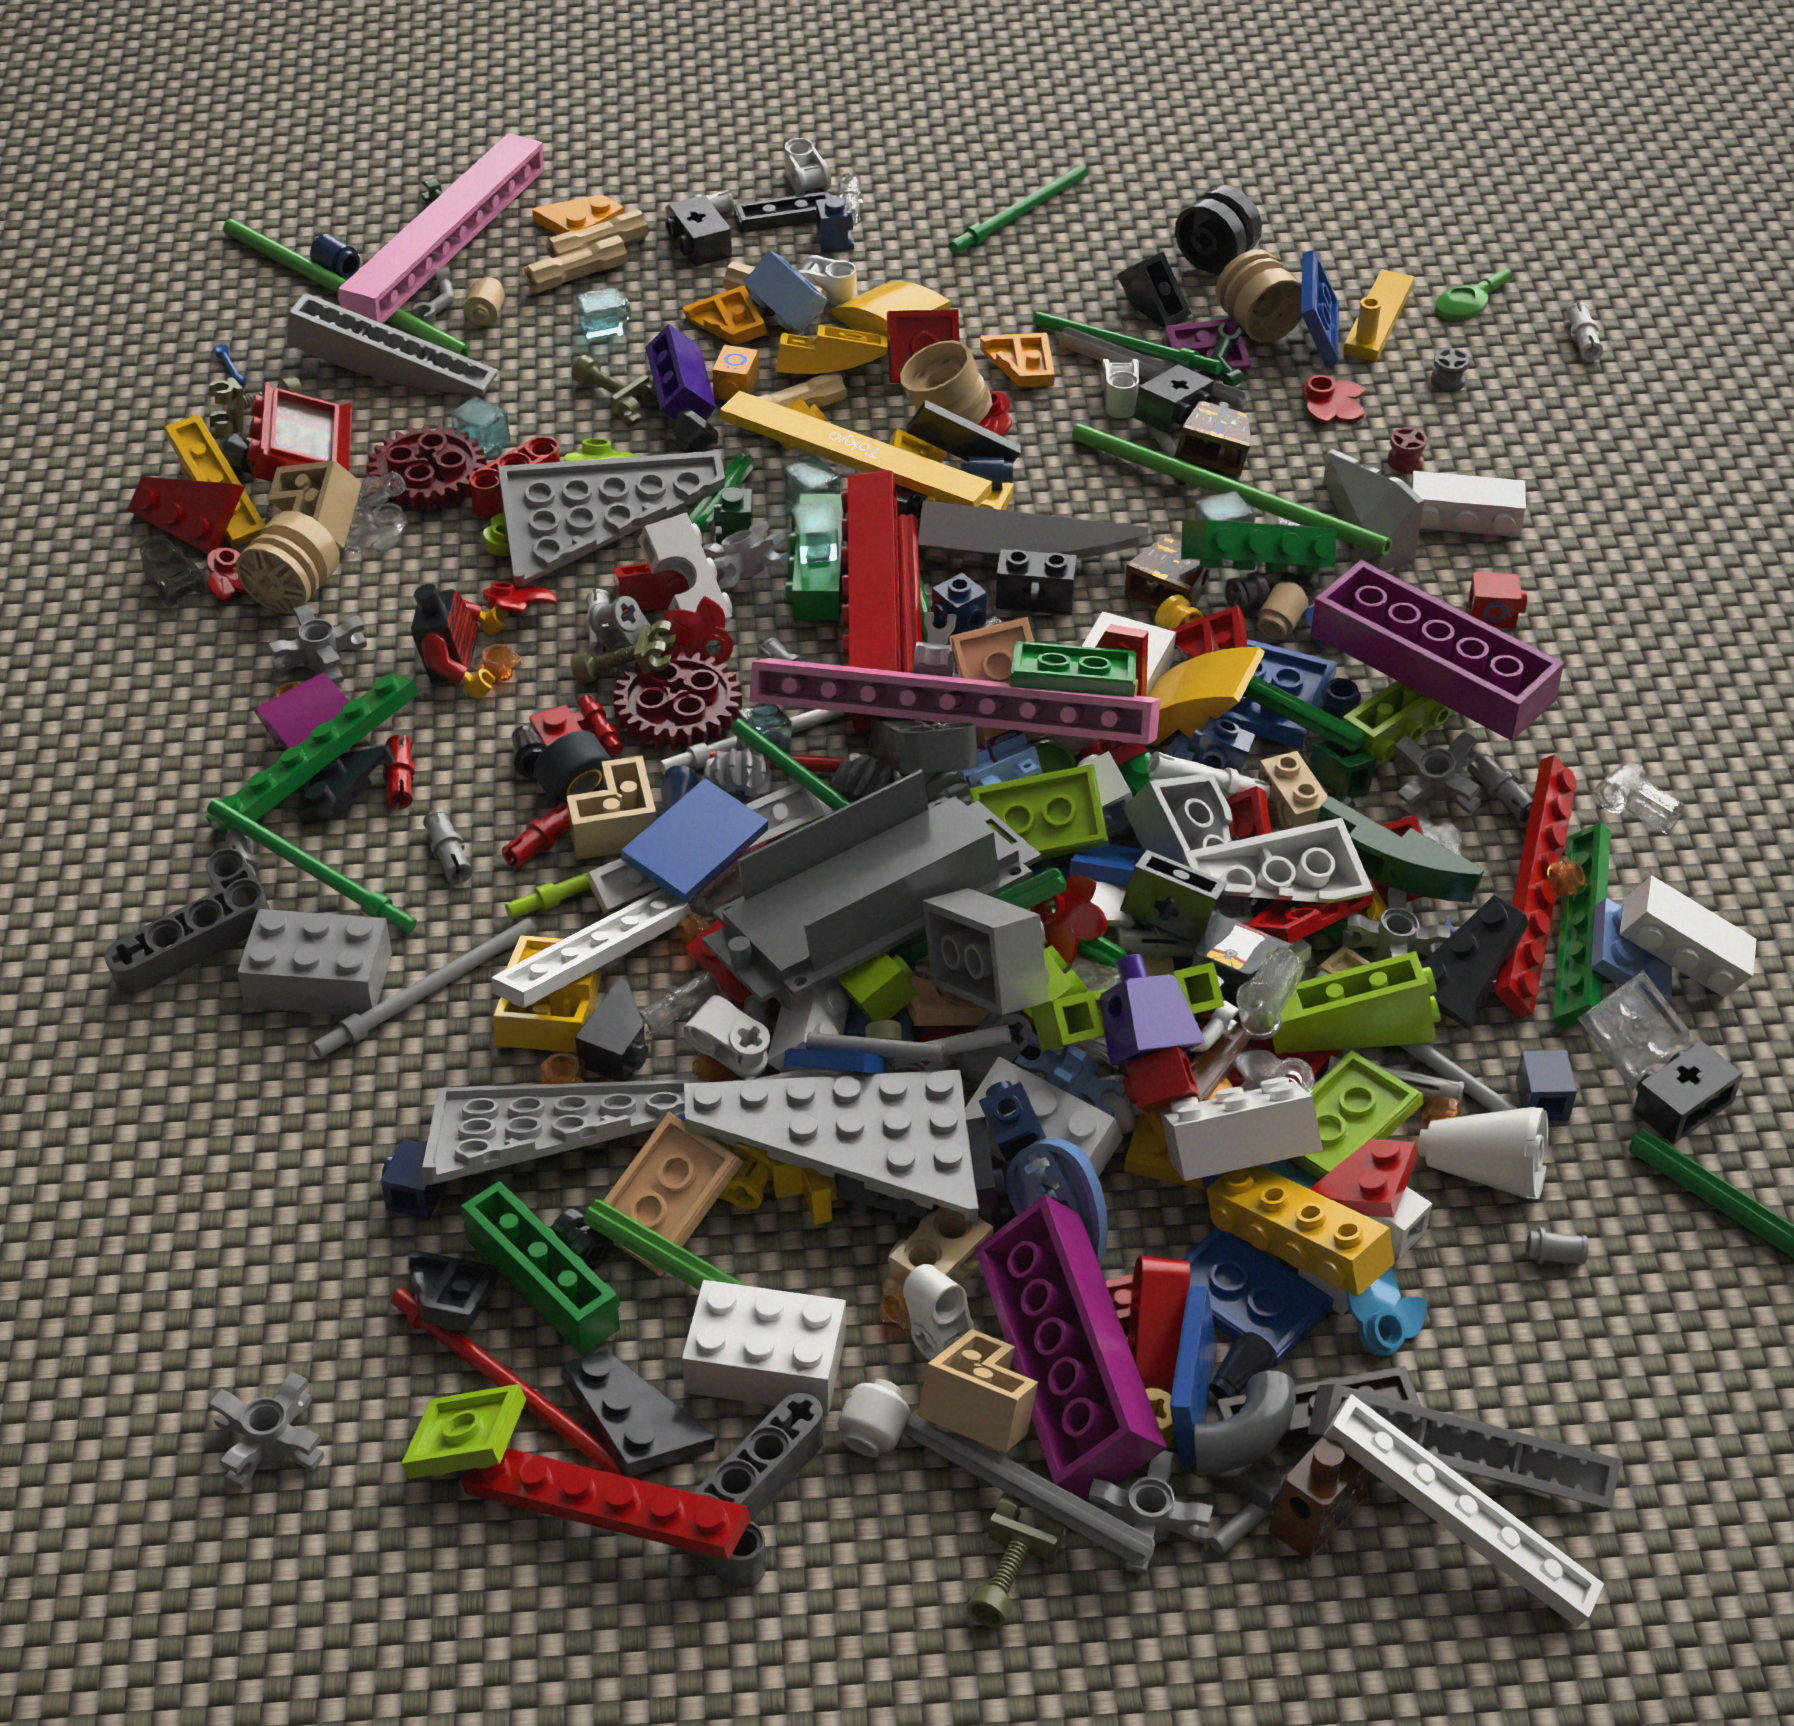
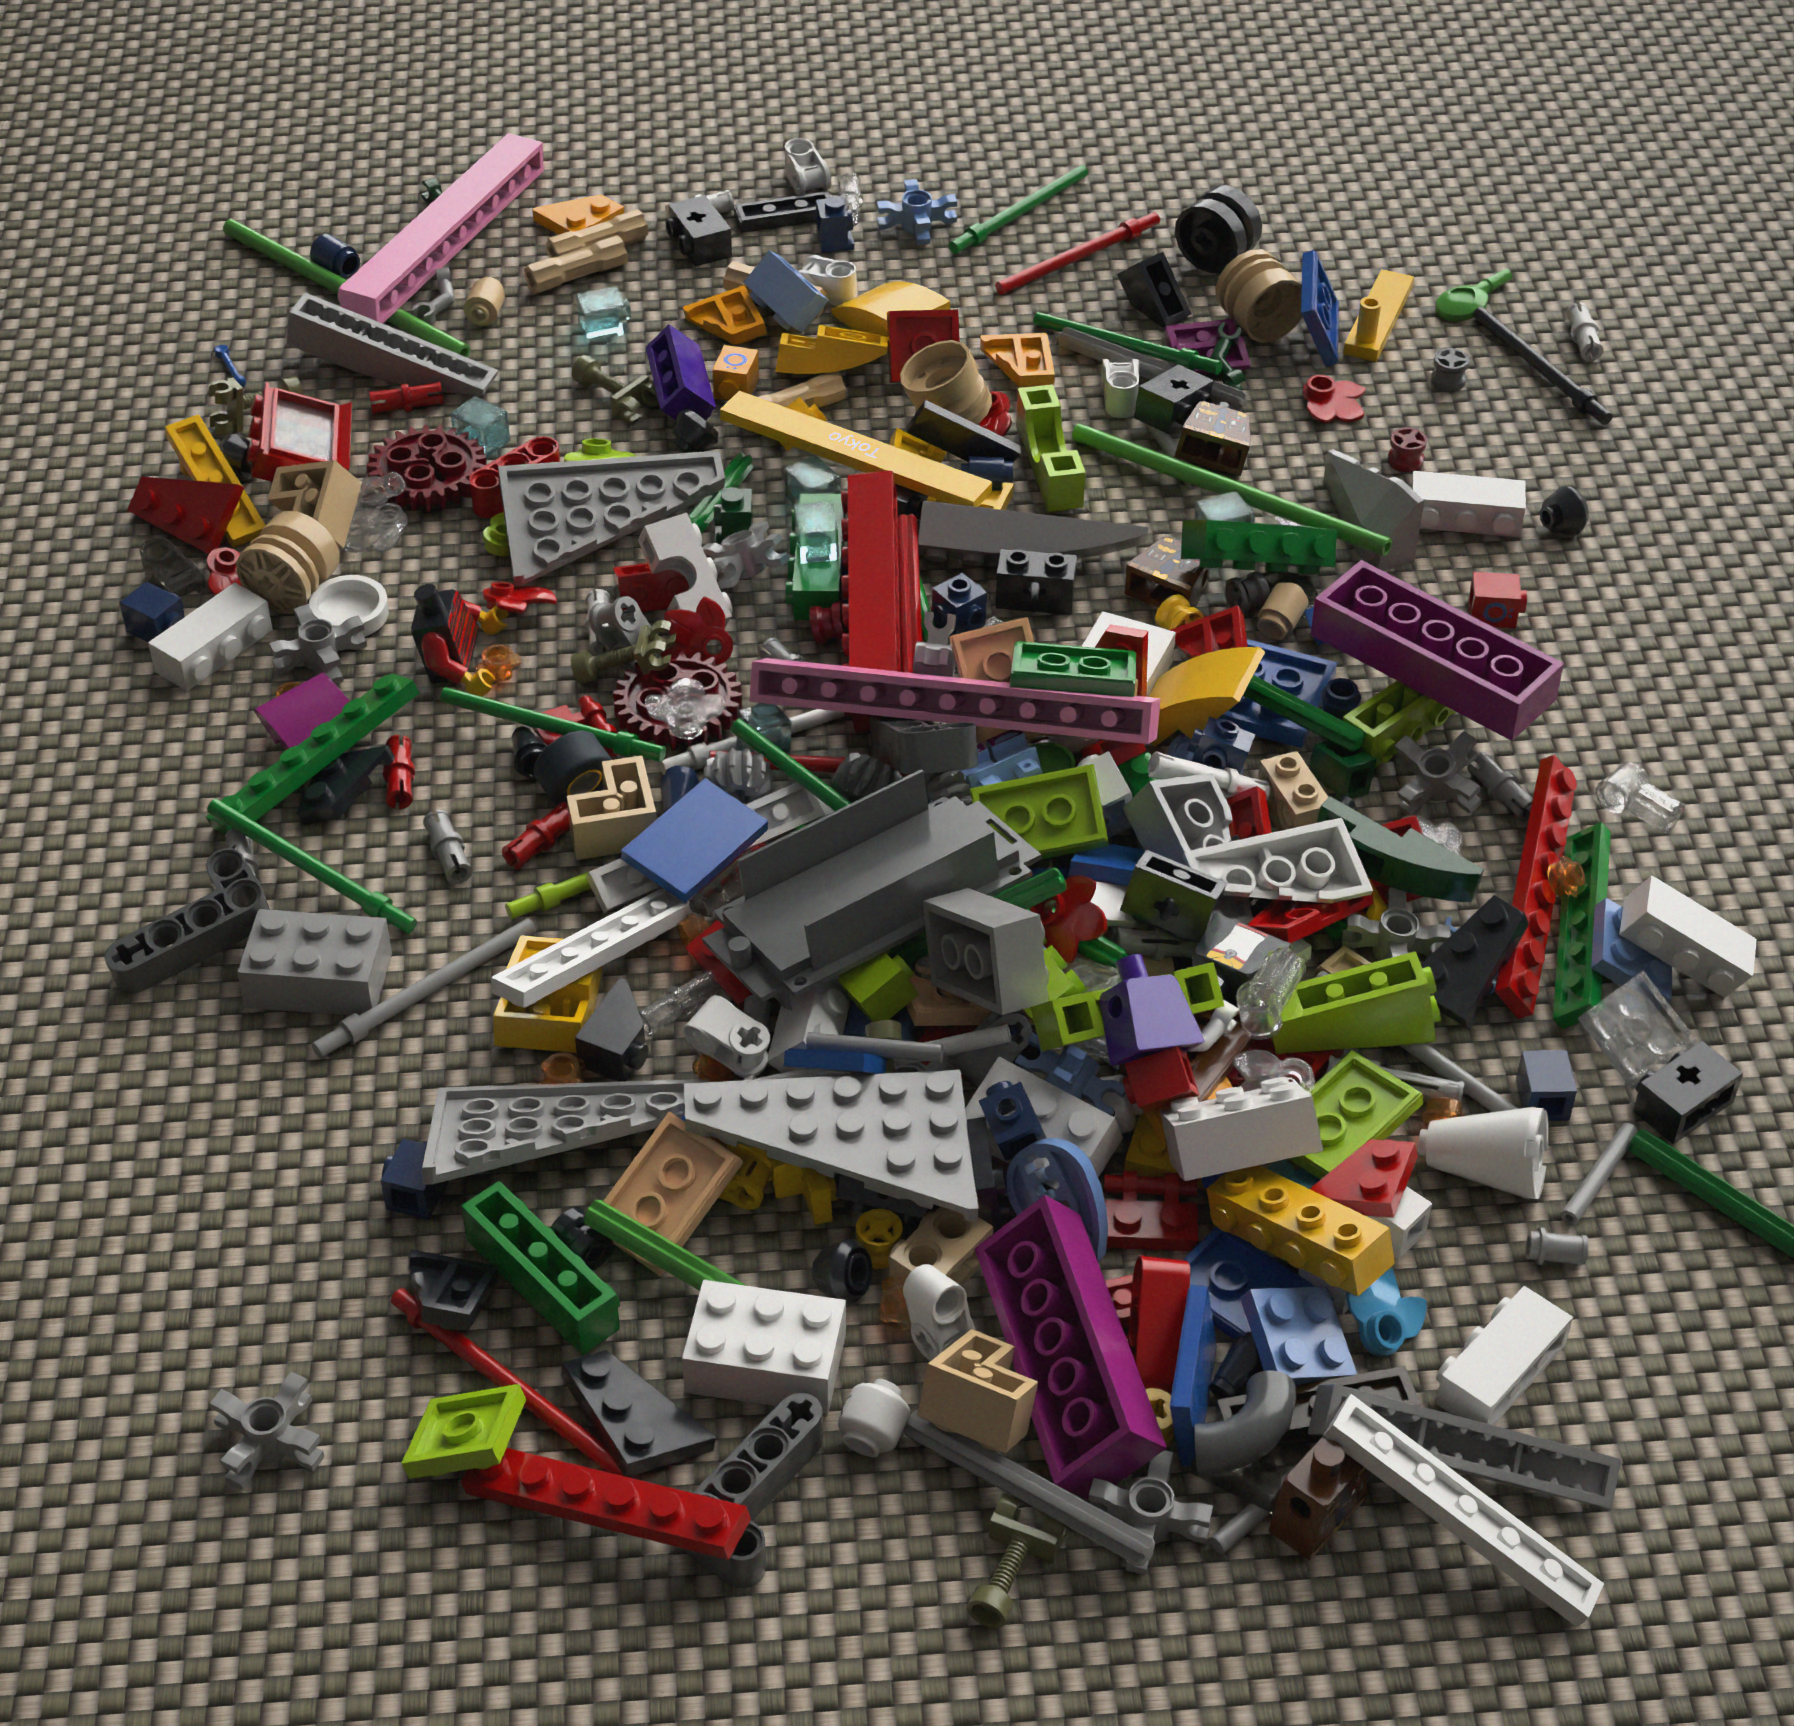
none -> dark blue brick [119,582,185,642]
none -> white brick [148,583,273,691]
none -> white piece [309,575,389,637]
none -> red pin [369,381,444,414]
none -> green bar [440,687,666,762]
none -> clear plate [645,678,726,739]
none -> dark red wheel [809,601,849,645]
none -> black cone [811,1239,873,1304]
none -> yellow wheel [856,1209,903,1269]
none -> medium blue pin [877,179,957,245]
none -> red bar [995,212,1160,295]
none -> lime arch [1016,385,1086,512]
none -> red plate [1104,1171,1198,1251]
none -> medium blue plate [1240,1287,1357,1385]
none -> white brick [1435,1286,1573,1425]
none -> black bar [1473,307,1613,425]
none -> black cone [1540,486,1589,536]
none -> light grey piece [1561,1123,1638,1225]

